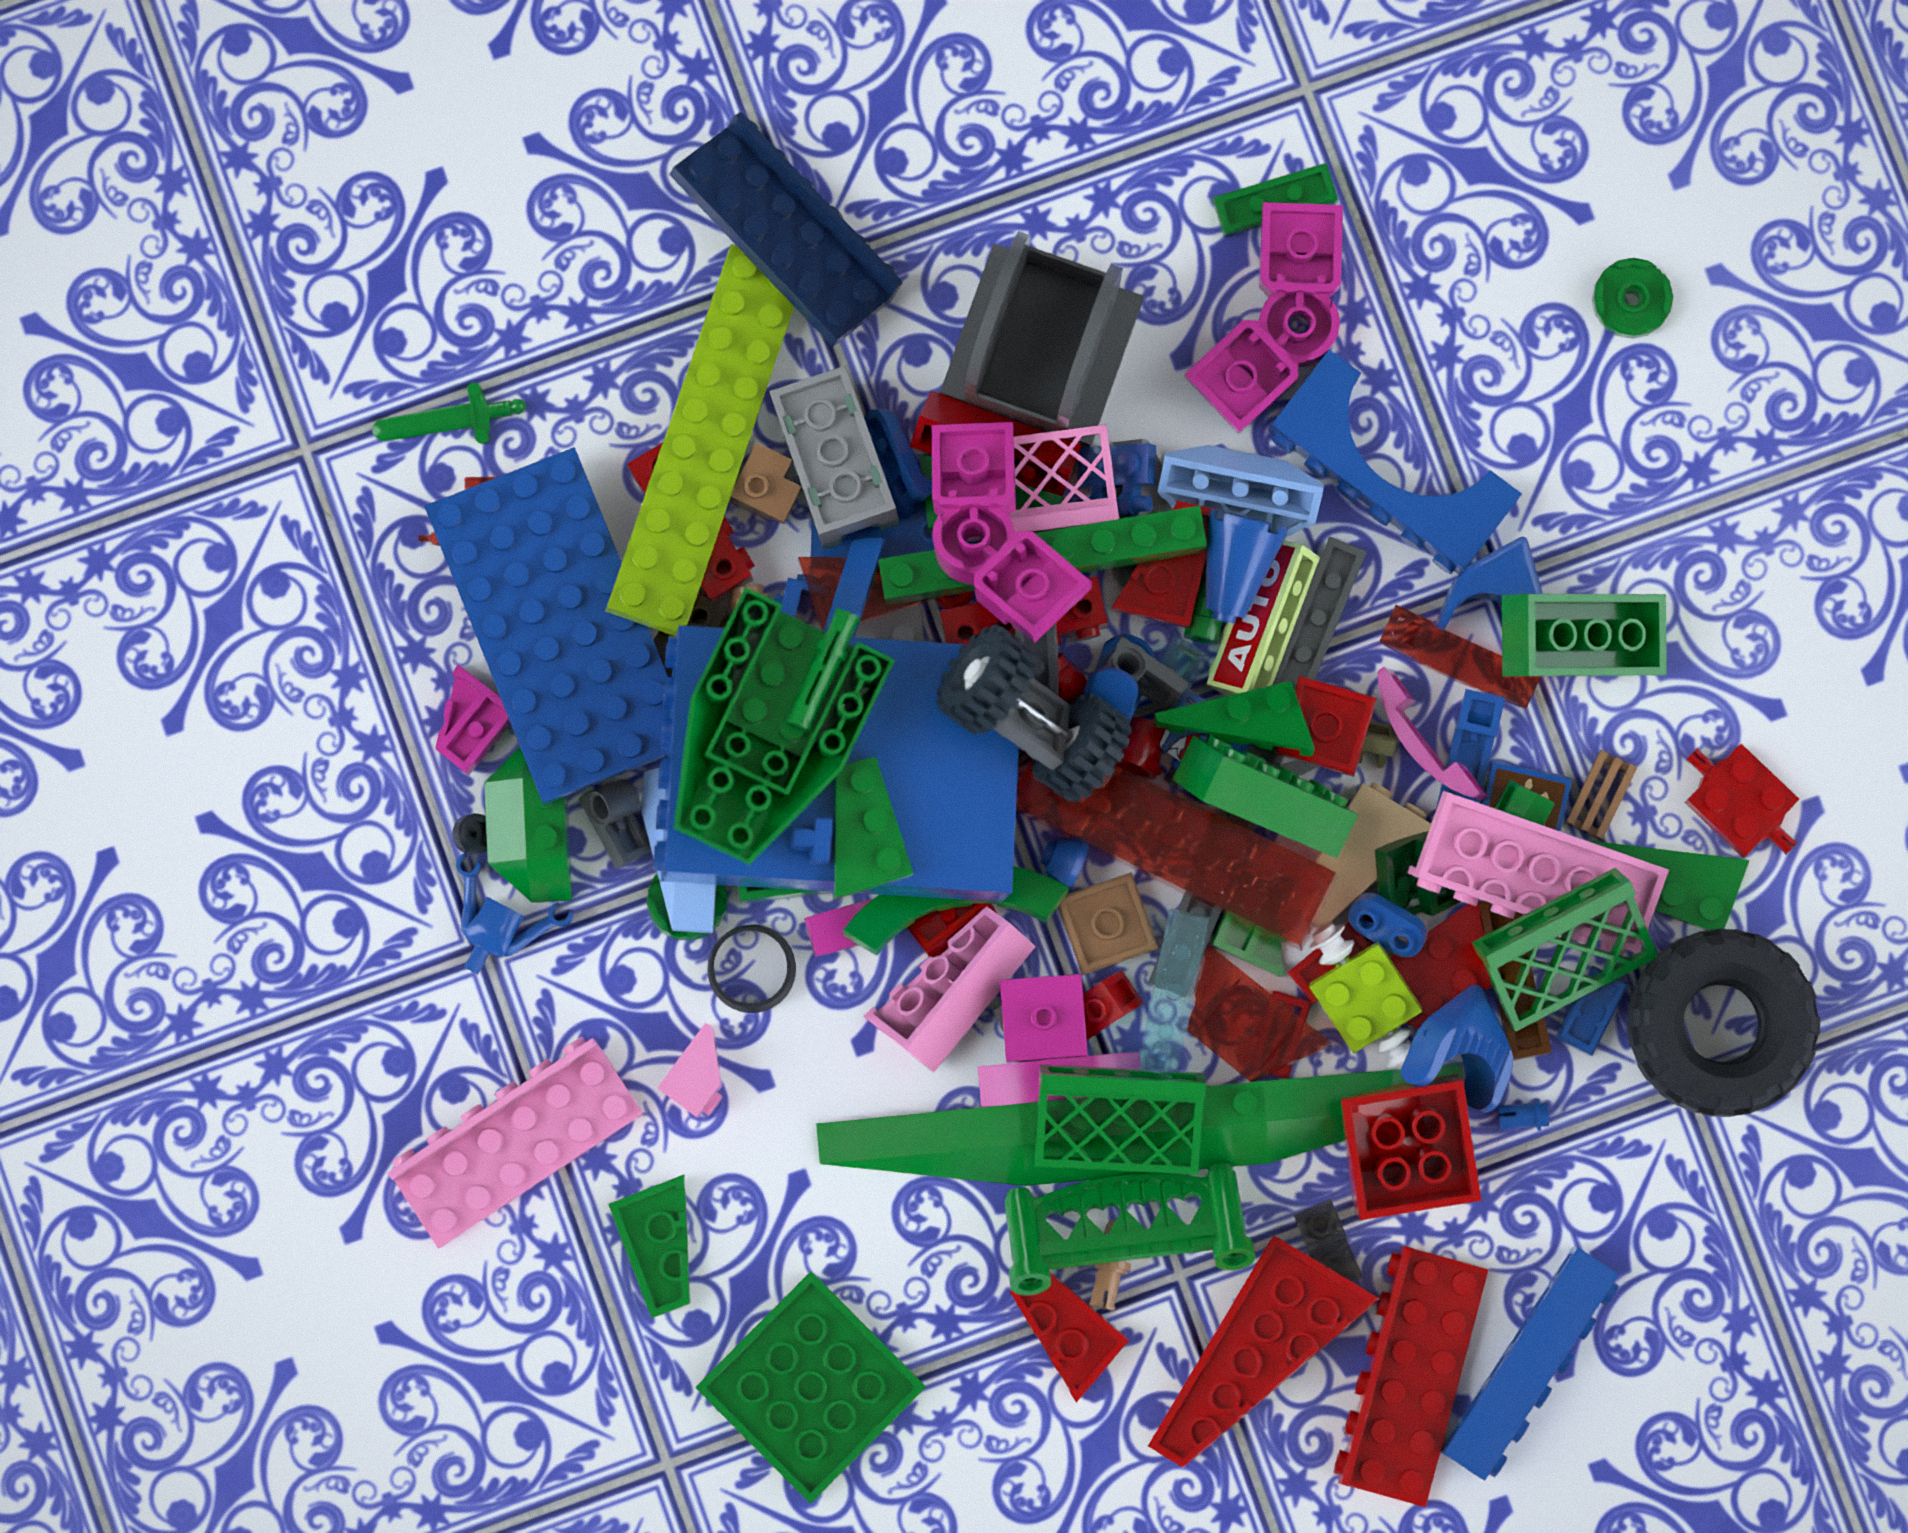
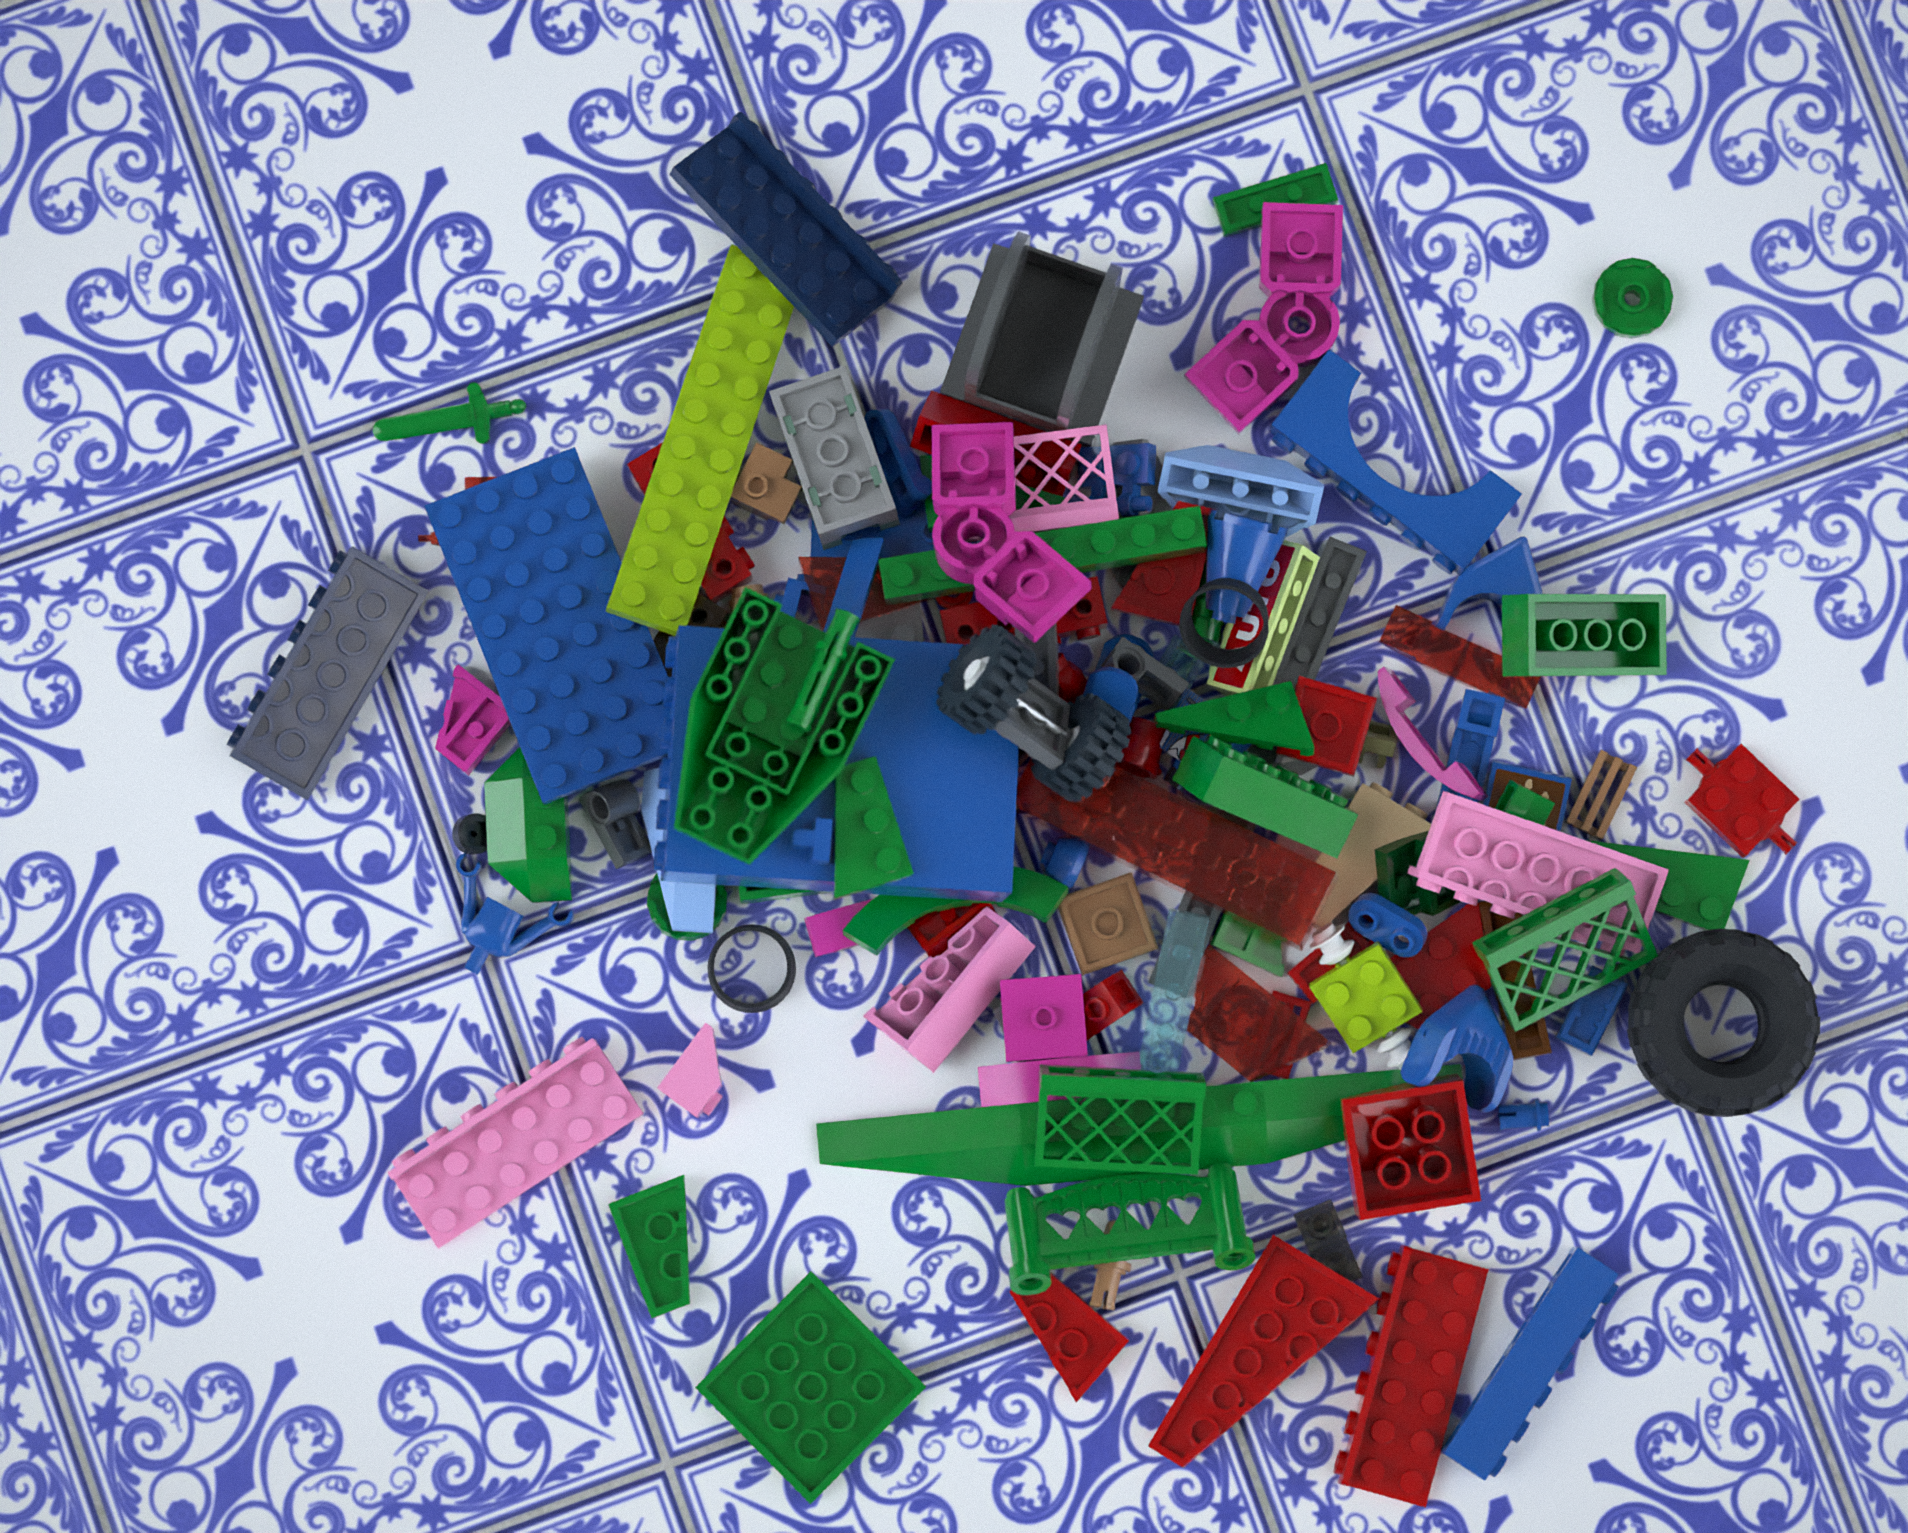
none -> dark blue bracket [226,546,429,800]
none -> black tyre [1179,578,1268,668]

